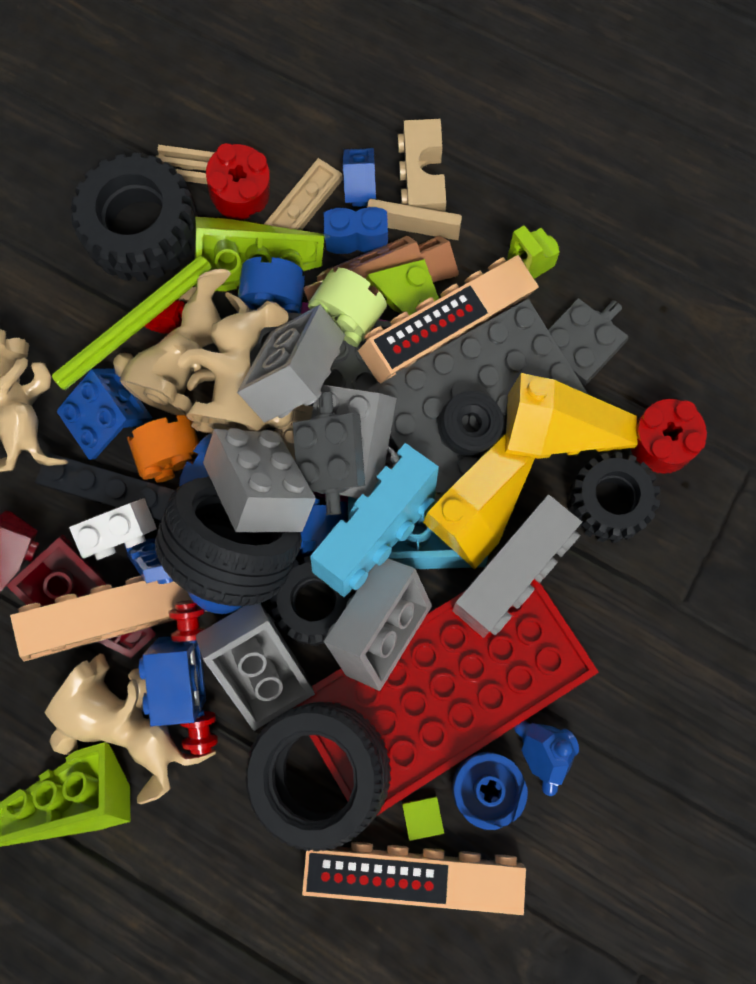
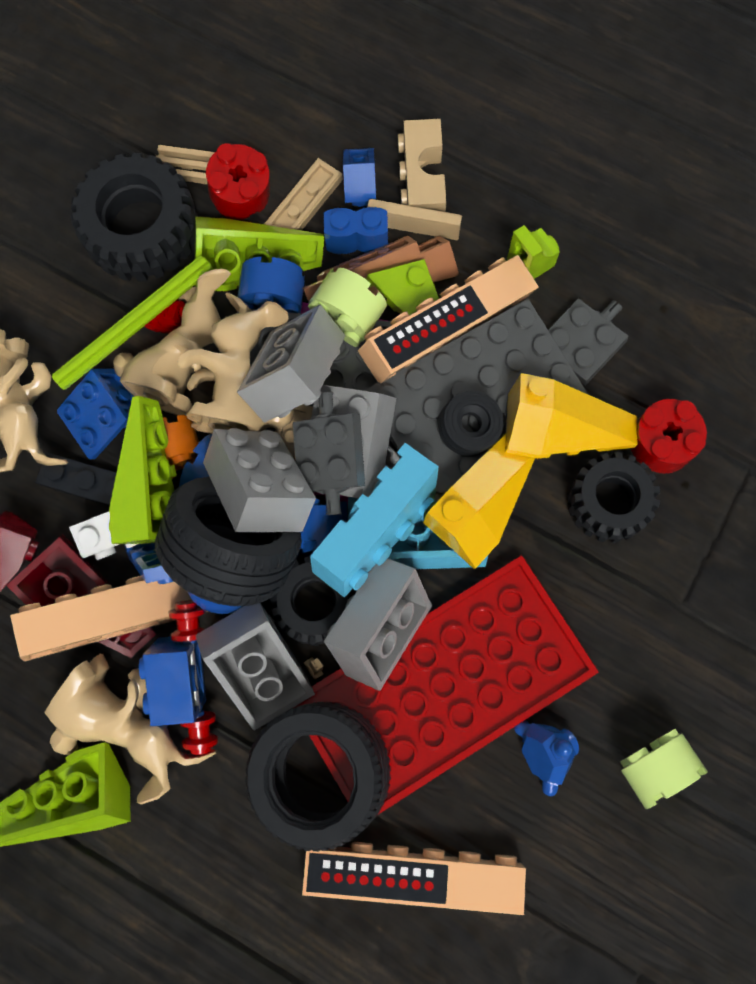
lime tile [402,796,444,841] -> none
light grey brick [452,494,582,638] -> none
blue brick [452,752,528,830] -> none
none -> lime wedge [109,396,177,544]
none -> tan piece [304,657,323,680]
none -> yellowish green brick [620,728,708,809]

